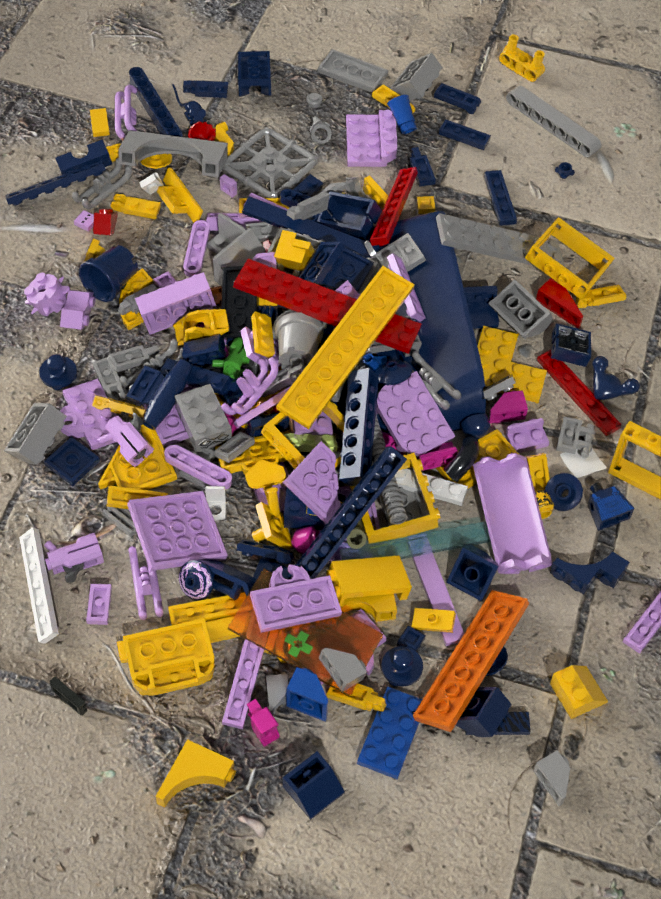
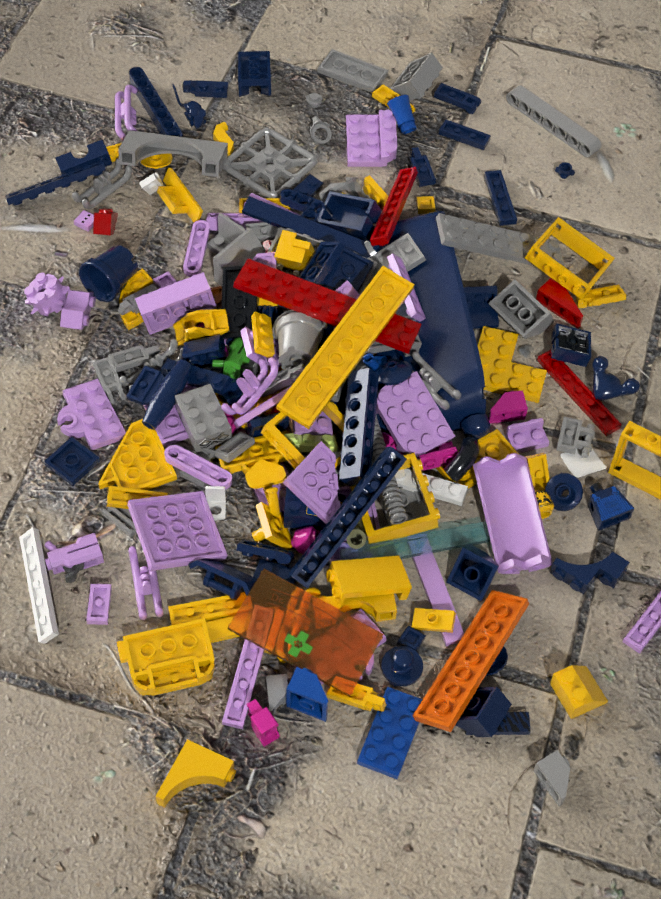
light grey slope [4,403,67,465] -> none
dark blue plate [39,354,77,390] -> none
pearl dark grey tile [50,676,88,716] -> none
yellow tile [84,238,106,261] -> none
yellow tile [90,108,110,137] -> none
yellow hinge [92,395,146,418] -> none
lavender piece [98,413,154,467] -> none
yellow hinge [110,194,161,219] -> none
dish [179,560,214,600] -> none
red hair [188,121,216,141] -> none
lavender plate [220,174,237,198] -> none
lavender plate [250,564,342,633] -> none
dark blue slope [283,751,345,820] -> none
light grey hinge [287,191,330,220] -> none
light grey slope [319,648,367,692] -> none
light grey plate [483,374,516,401] -> none
yellow piece [499,34,545,82] -> none

